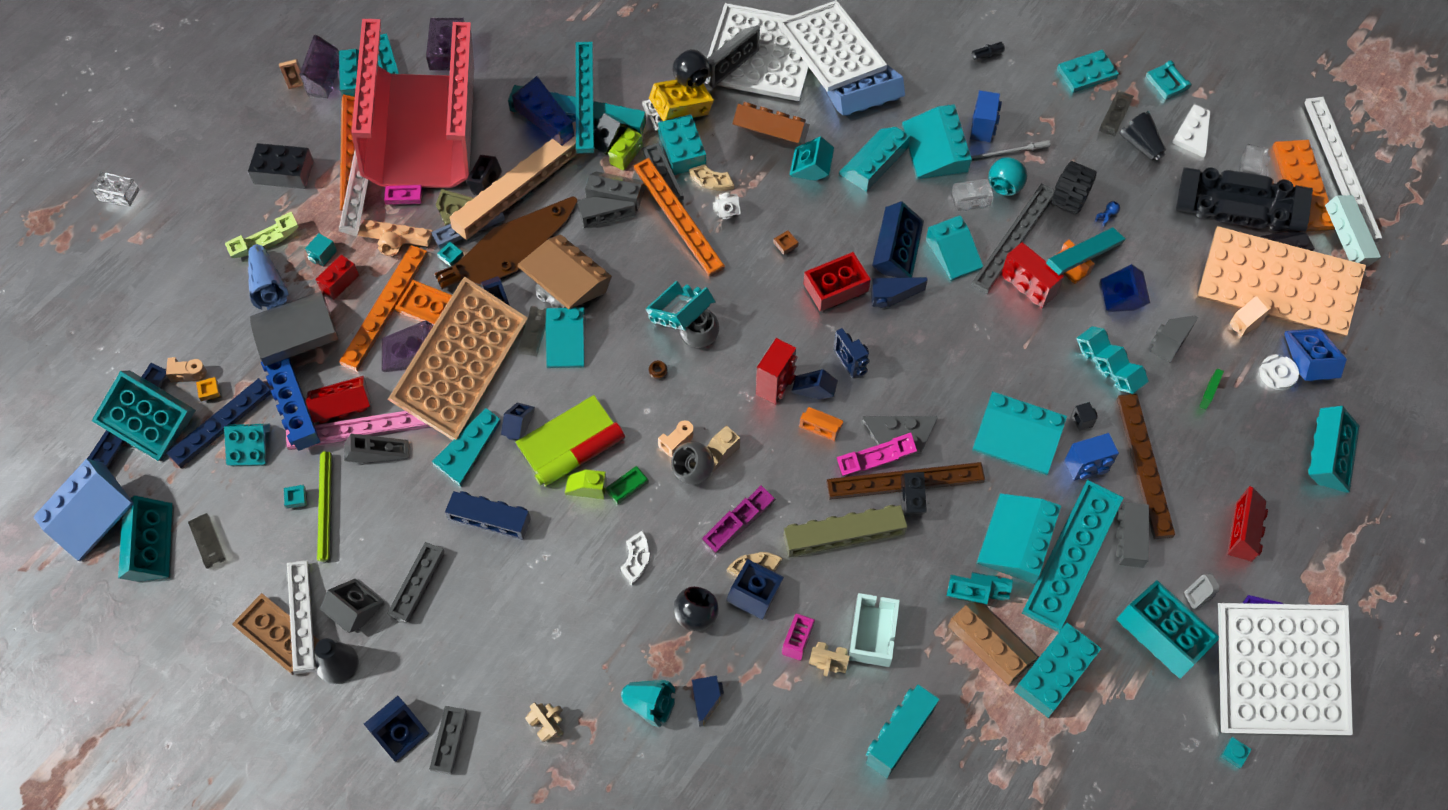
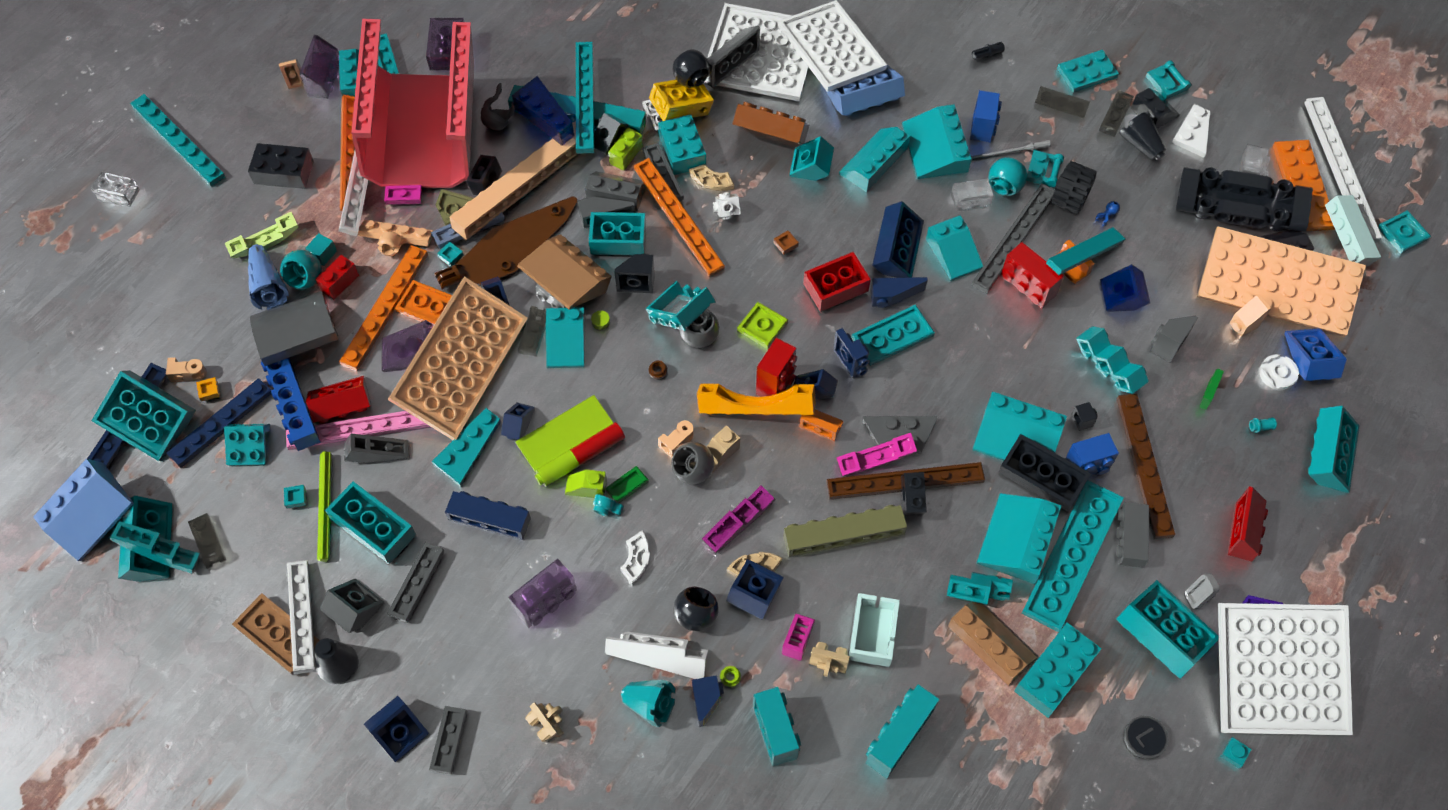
none -> teal slope [110,521,200,574]
none -> teal plate [130,94,225,187]
none -> teal wheel [280,250,322,290]
none -> teal brick [325,481,416,564]
none -> dark grey hair [480,83,520,131]
none -> clear purple brick [508,558,577,629]
none -> teal brick [589,212,646,255]
none -> lime tile [591,311,610,330]
none -> teal piece [593,494,624,516]
none -> white wedge [605,632,708,679]
none -> black slope [614,253,655,293]
none -> light orange arch [697,384,816,416]
none -> lime plate [720,666,741,687]
none -> lime tile [737,302,788,349]
none -> teal brick [753,687,801,766]
none -> teal tile [851,304,935,366]
none -> black slope [999,434,1091,512]
none -> teal plate [1027,150,1064,188]
none -> clear smoke plate [1035,86,1090,118]
none -> black tile [1124,716,1168,760]
none -> black slope [1131,88,1180,129]
none -> teal pin [1249,417,1277,433]
none -> teal tile [1378,210,1431,254]

